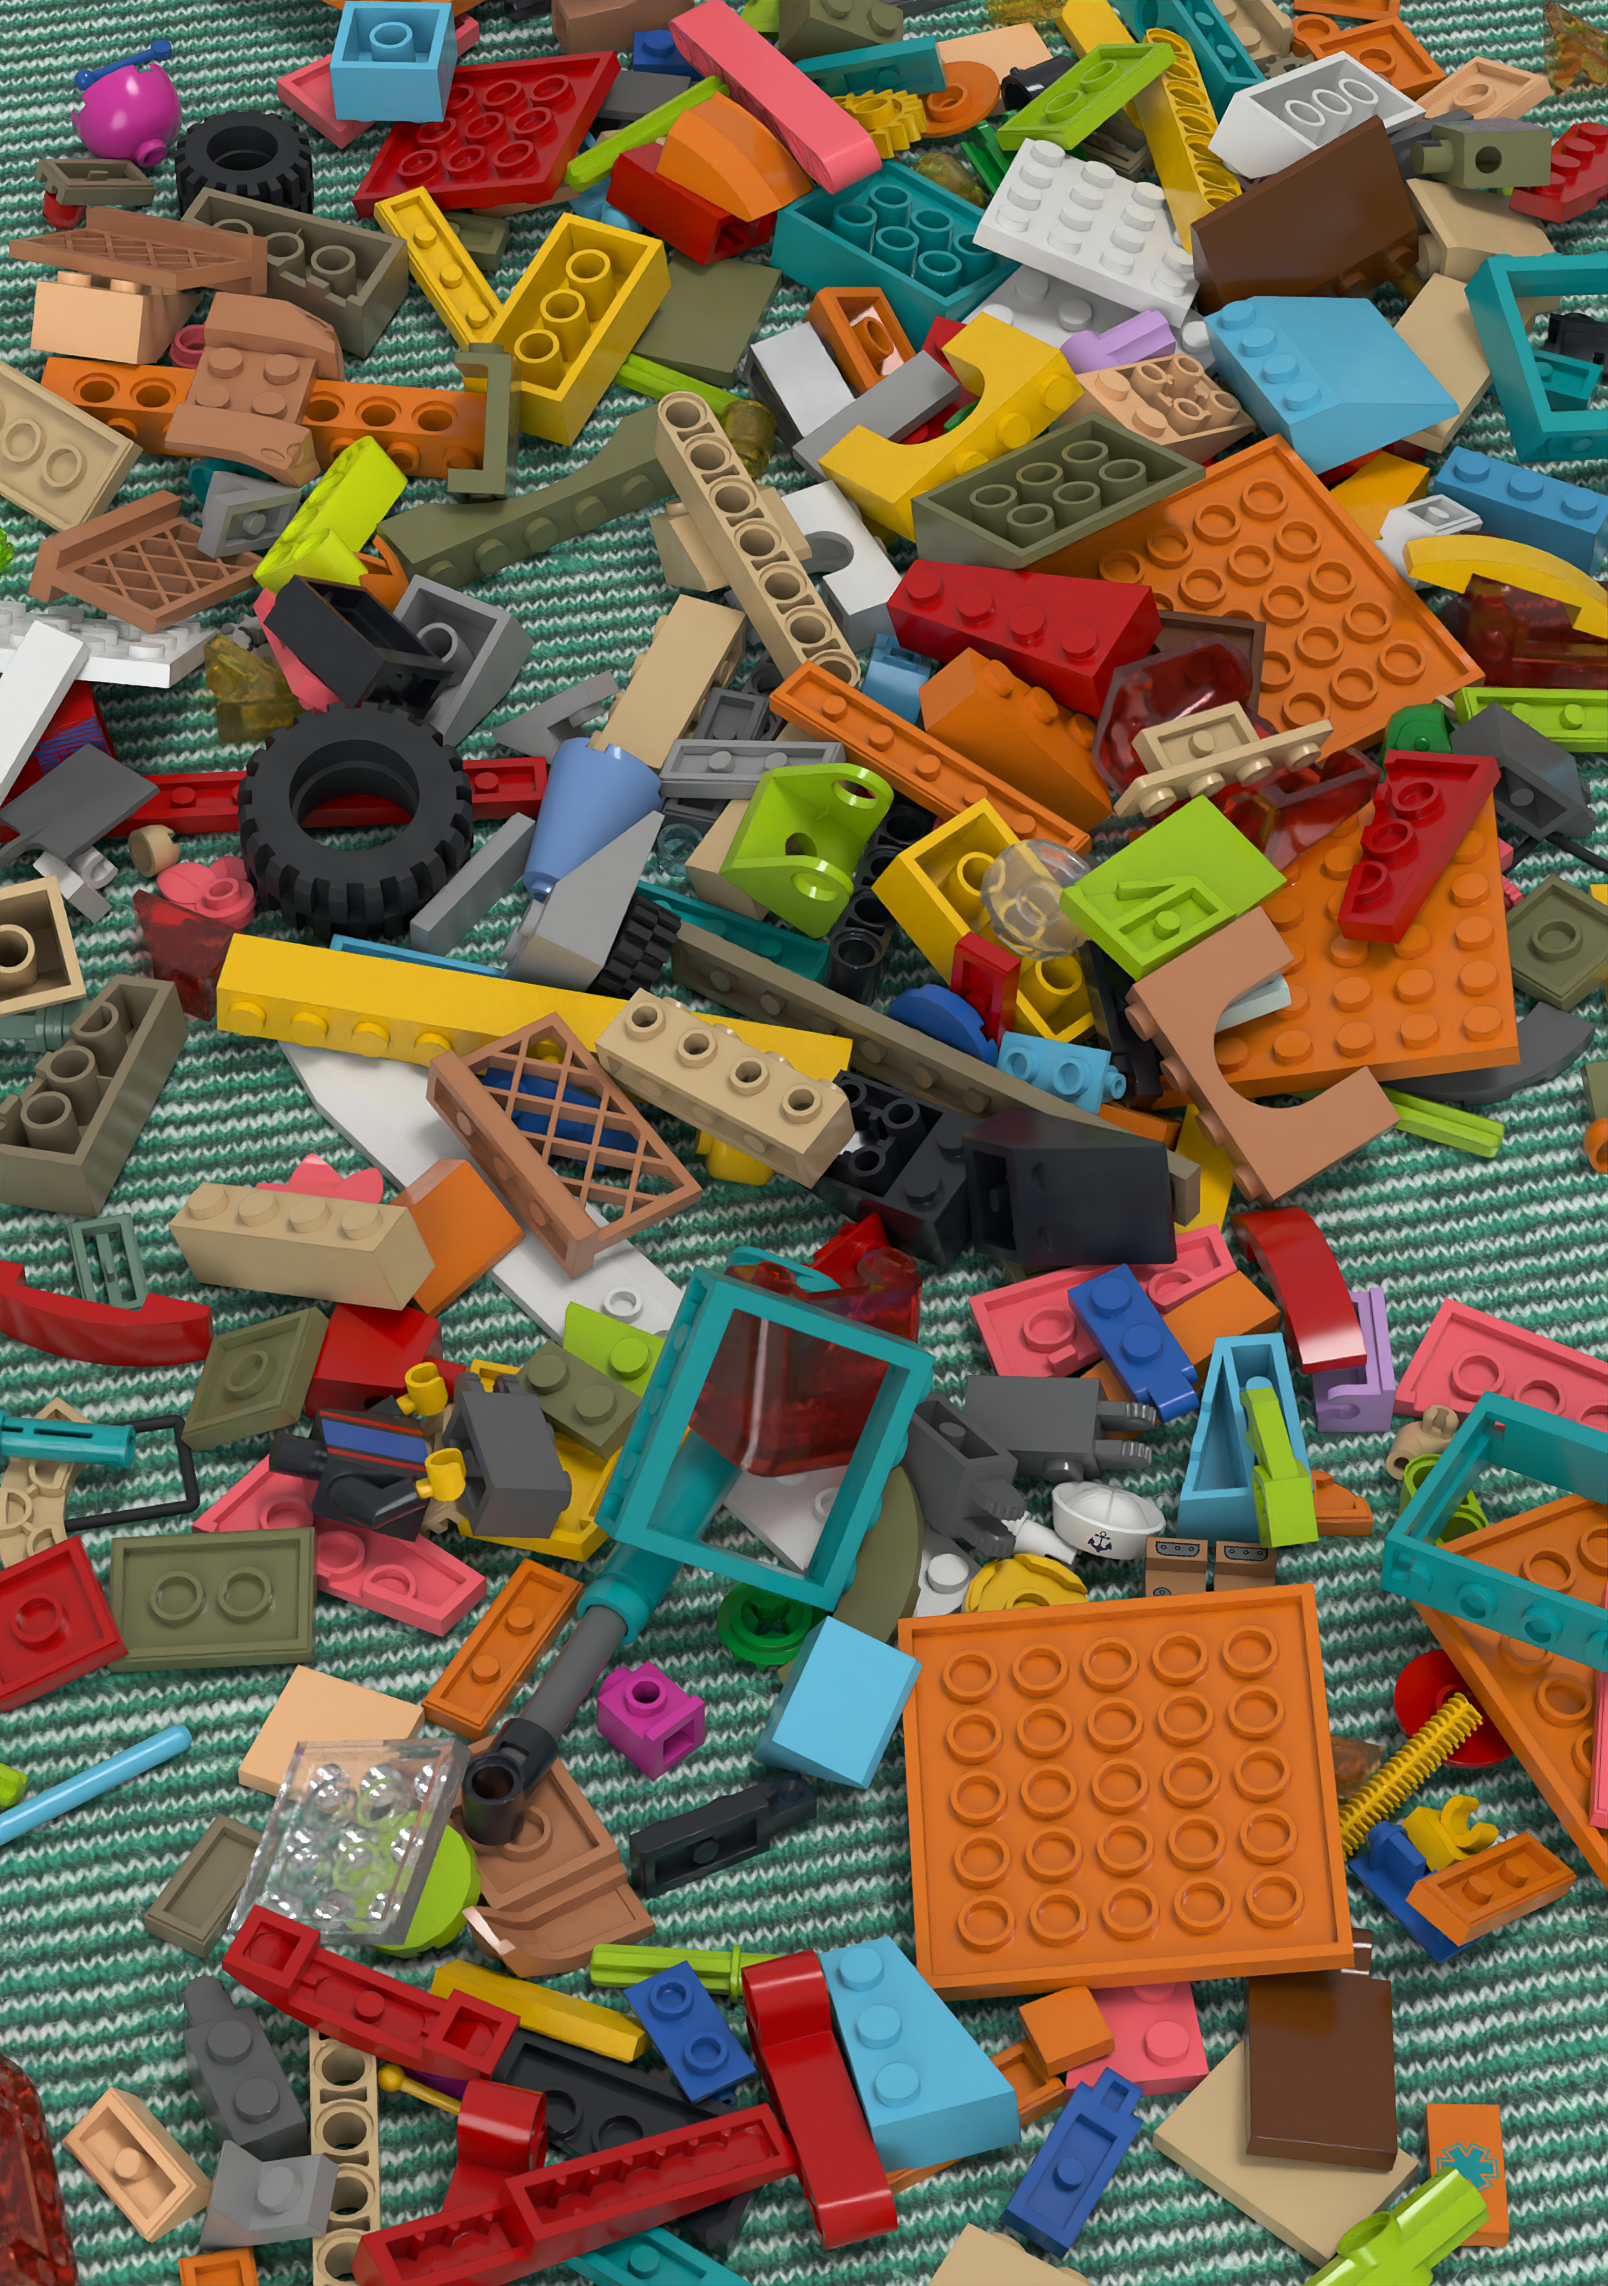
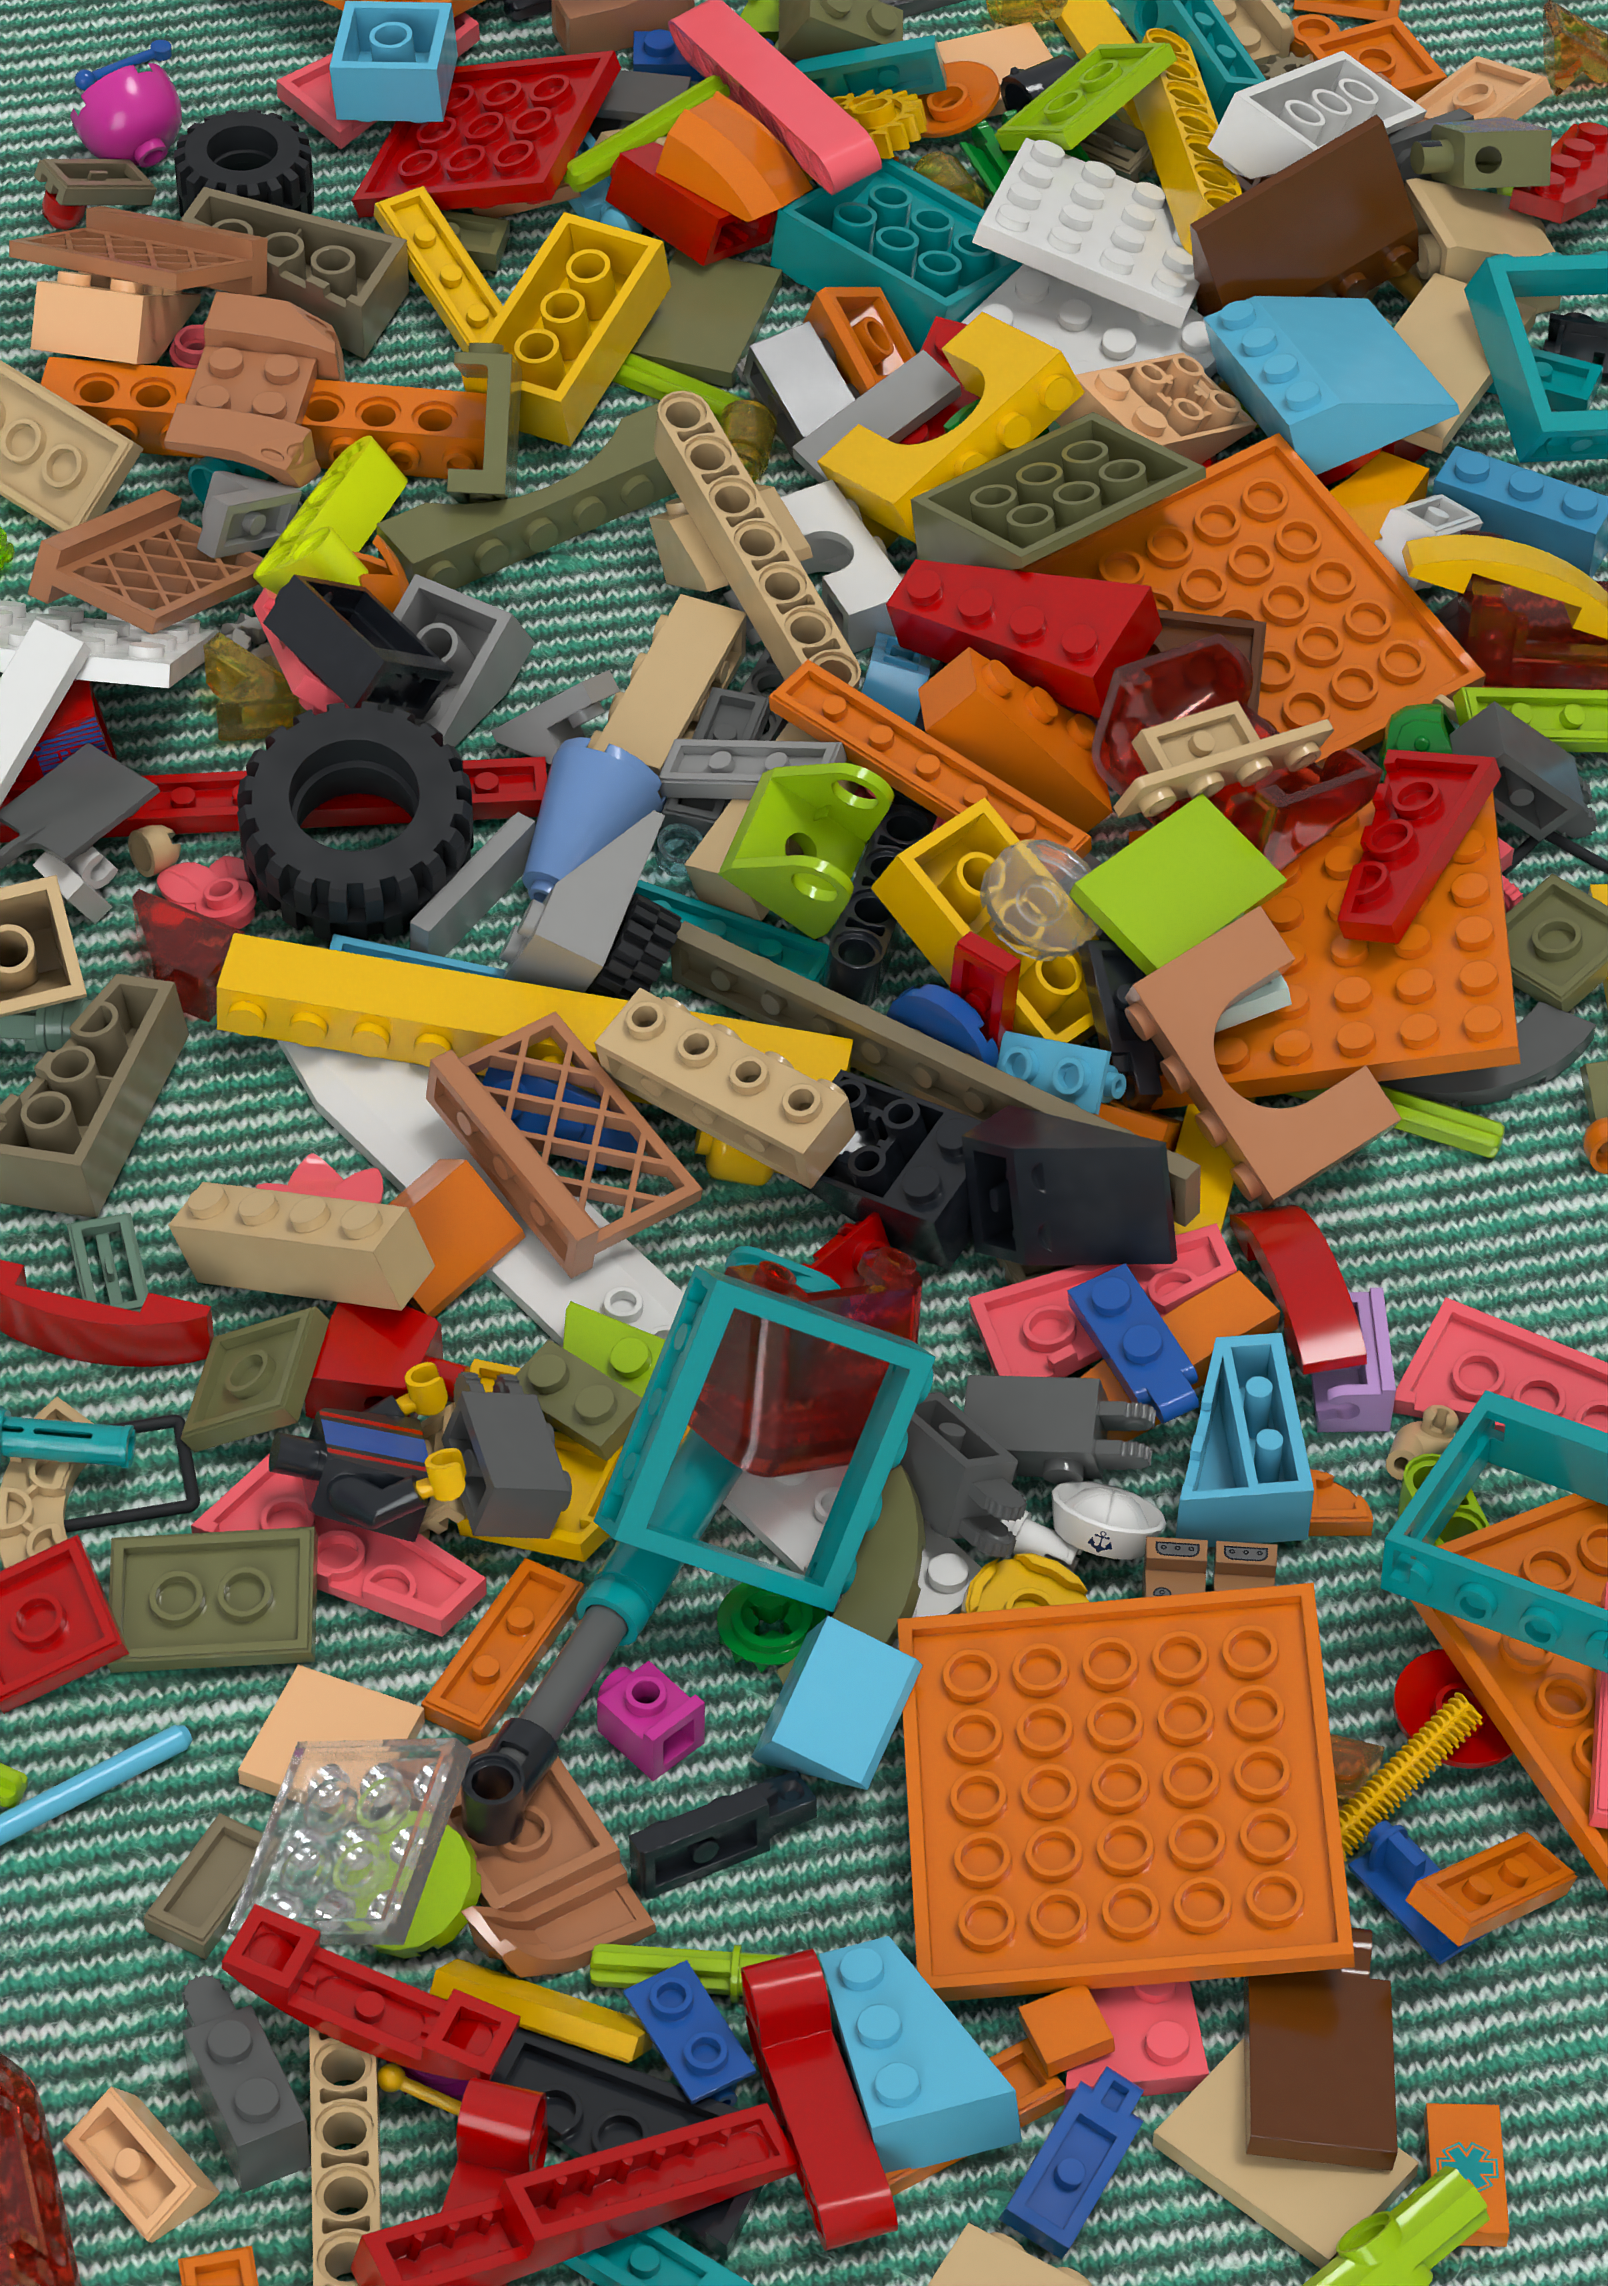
light grey slope [199,2140,339,2252] -> none
lime wing [1058,874,1237,982] -> none
lavender piece [1059,309,1176,375] -> none
lime piece [1239,1387,1319,1548] -> none
yellow tile [1400,1795,1499,1872] -> none

